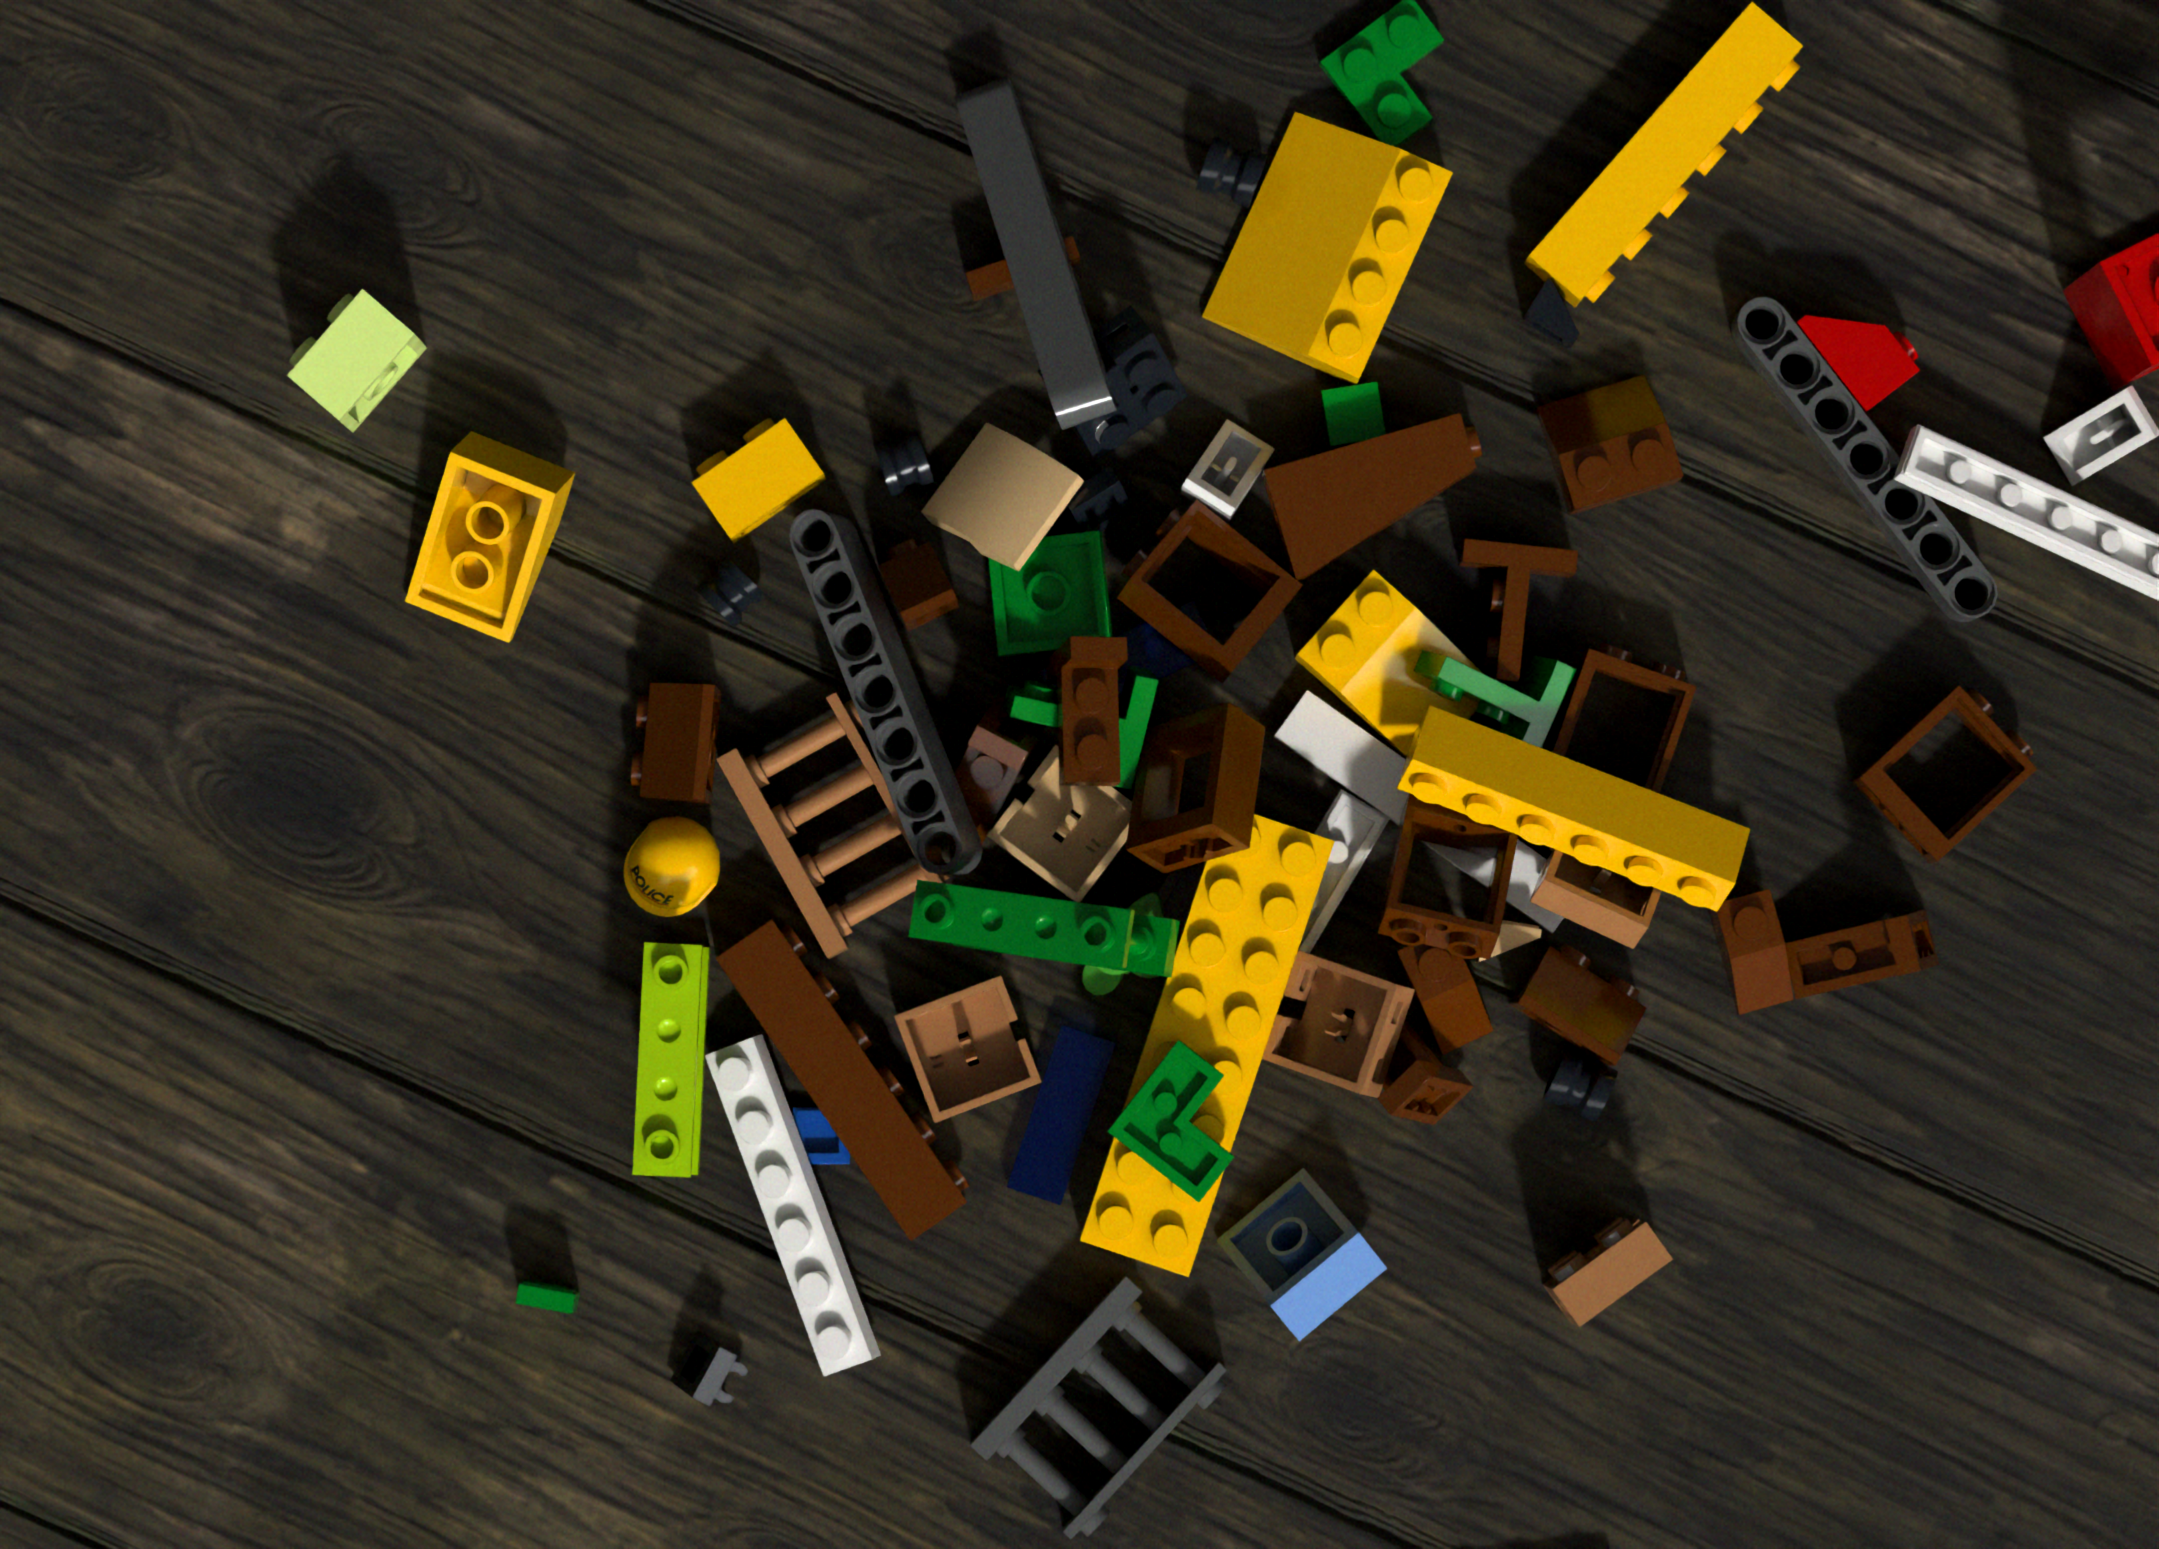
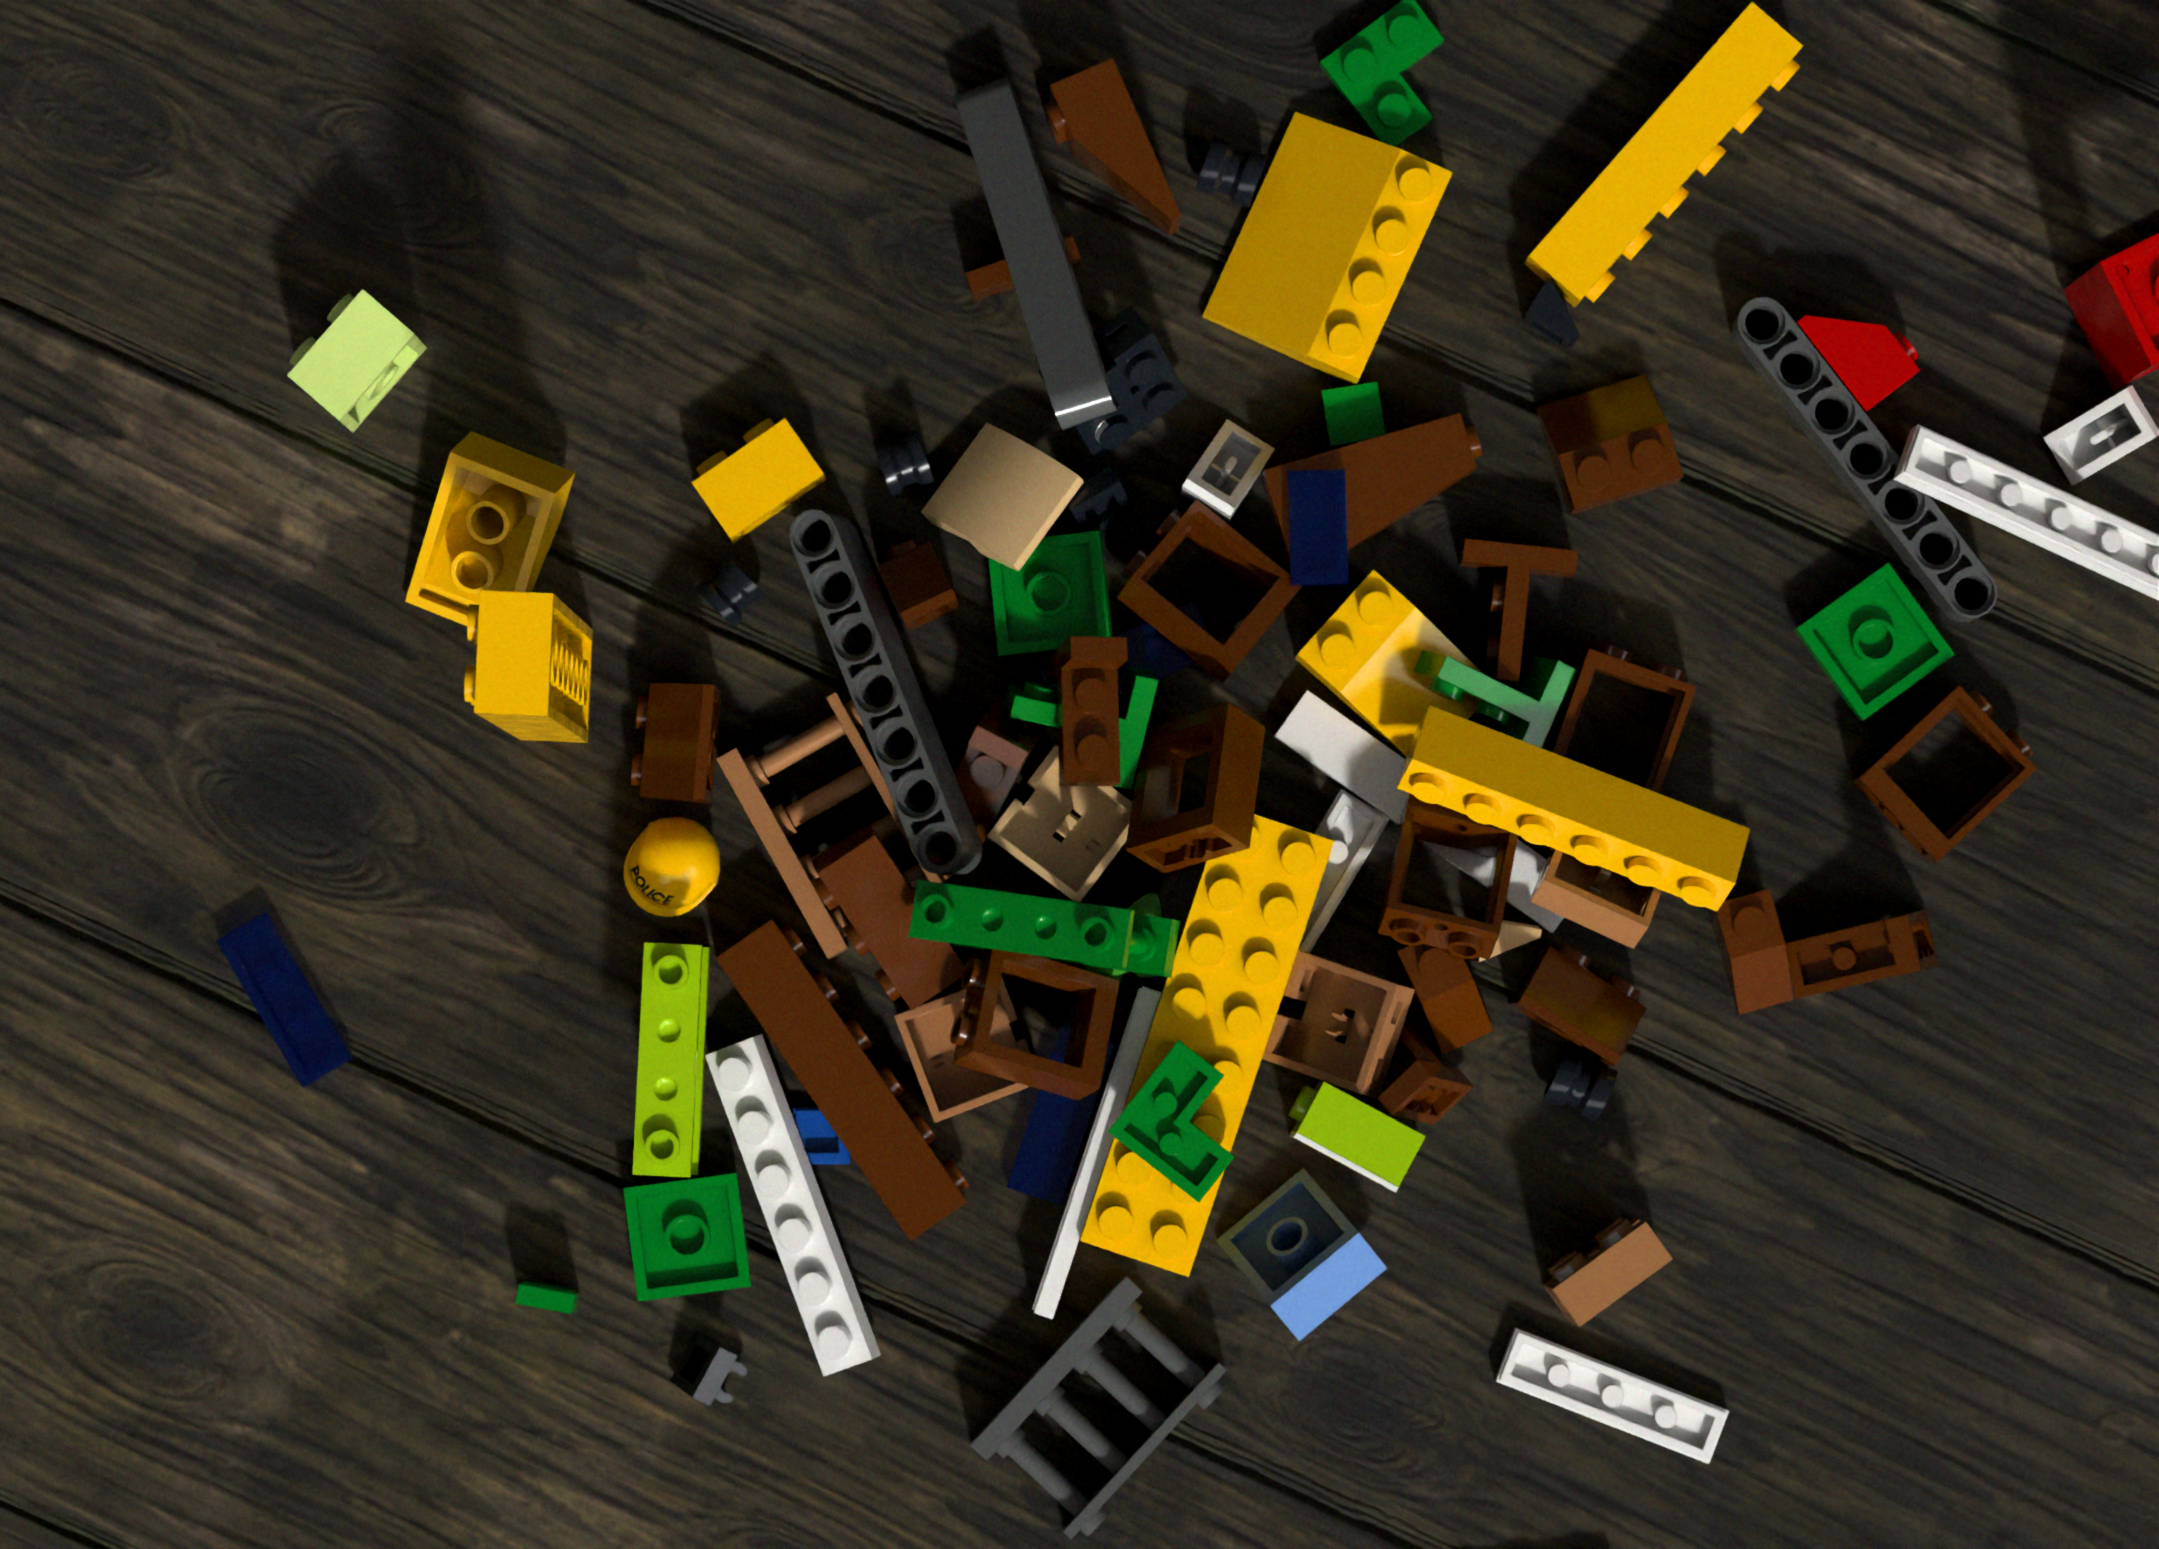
none -> clear blue tile [216,912,354,1088]
none -> yellow brick [464,590,593,743]
none -> green plate [623,1173,752,1302]
none -> reddish brown brick [811,822,965,1011]
none -> reddish brown window [950,948,1120,1101]
none -> white tile [1032,986,1162,1319]
none -> reddish brown slope [1044,58,1181,236]
none -> clear blue tile [1287,469,1349,586]
none -> lime piece [1288,1081,1426,1192]
none -> white tile [1494,1328,1729,1464]
none -> green plate [1794,563,1955,722]

